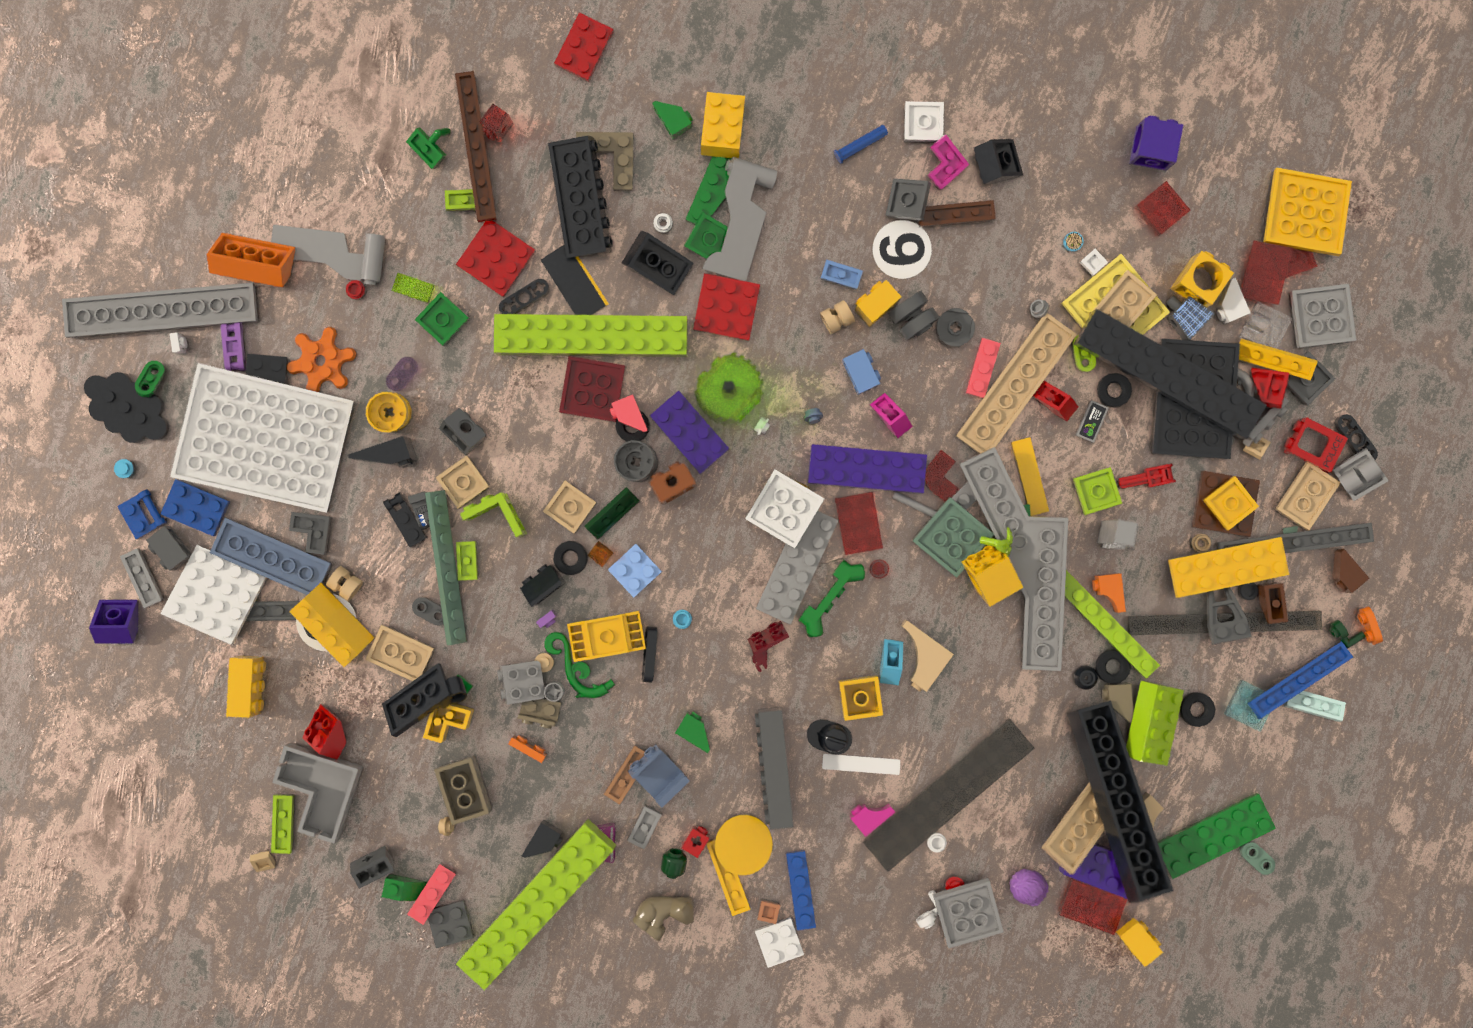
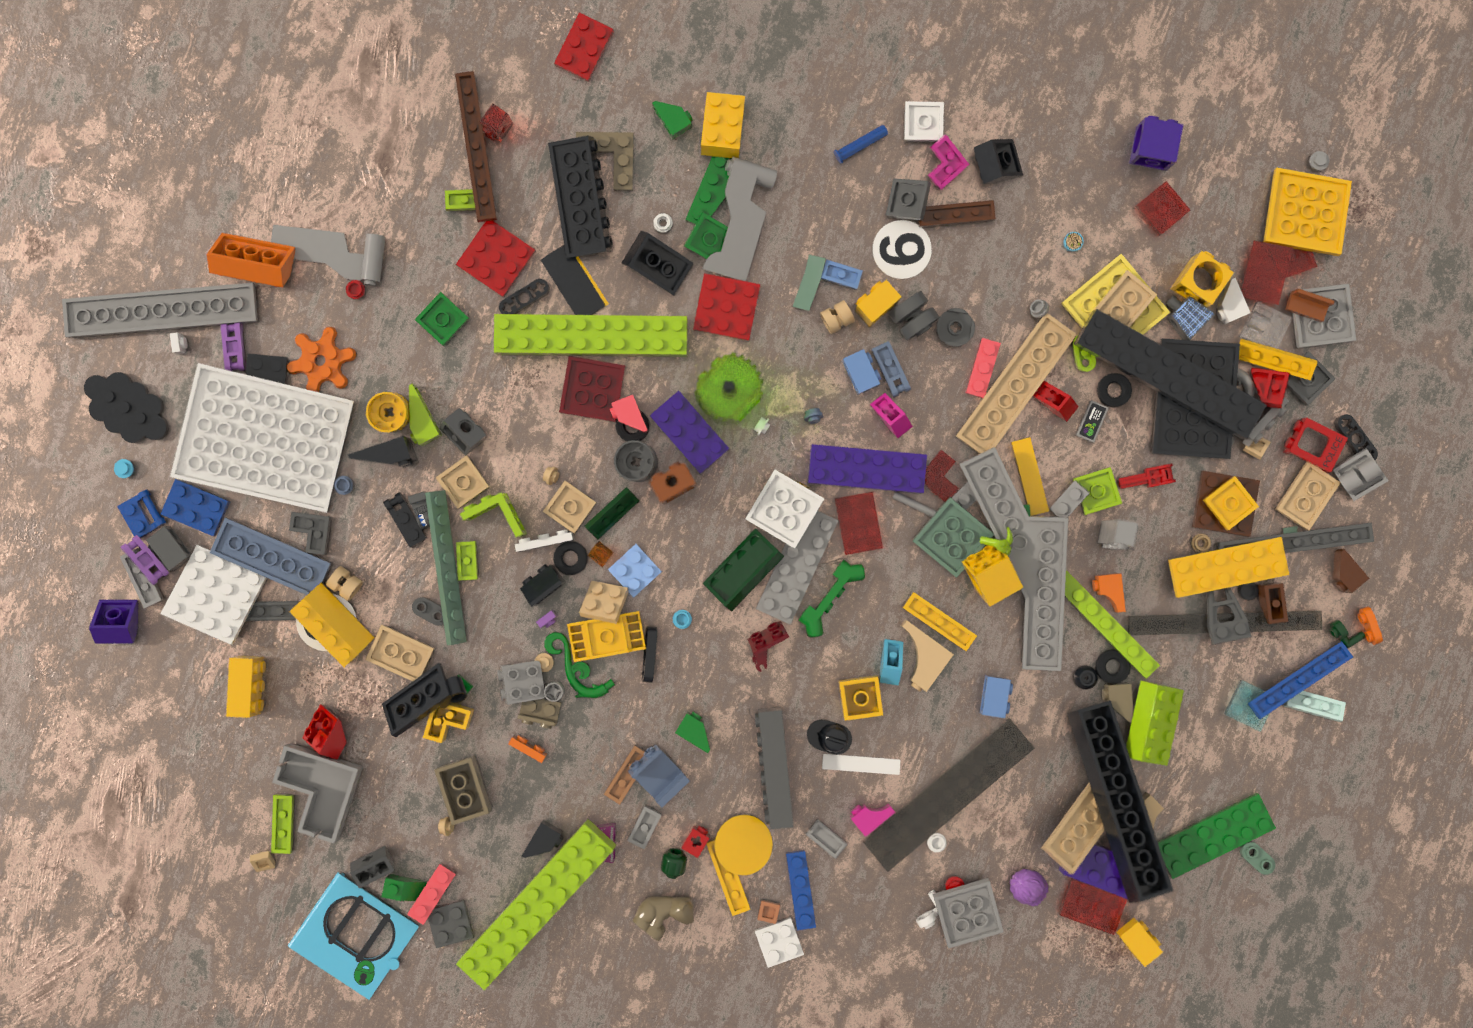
green plate [135,361,165,397] -> none
clear purple plate [386,357,418,391] -> none
clear neon green tile [391,272,435,304] -> none
green plate [406,127,451,169] -> none
clear red tile [869,559,889,579] -> none
white plate [1080,249,1108,276] -> none
black tyre [1180,692,1216,727] -> none
none -> medium lavender plate [120,535,169,586]
none -> medium azure door [288,872,419,1000]
none -> sand blue plate [334,476,353,495]
none -> lime slope [409,384,442,446]
none -> white plate [514,529,574,552]
none -> tan plate [543,466,559,485]
none -> tan plate [579,581,629,624]
none -> dark green slope [702,528,784,612]
none -> sand green sticker [792,255,826,311]
none -> light grey tile [806,819,847,859]
none -> sand blue plate [871,341,911,398]
none -> yellow plate [902,592,977,651]
none -> medium blue brick [980,675,1013,718]
none -> light grey plate [1050,480,1090,517]
none -> dark orange panel [1285,289,1335,322]
none -> light grey plate [1309,151,1329,171]

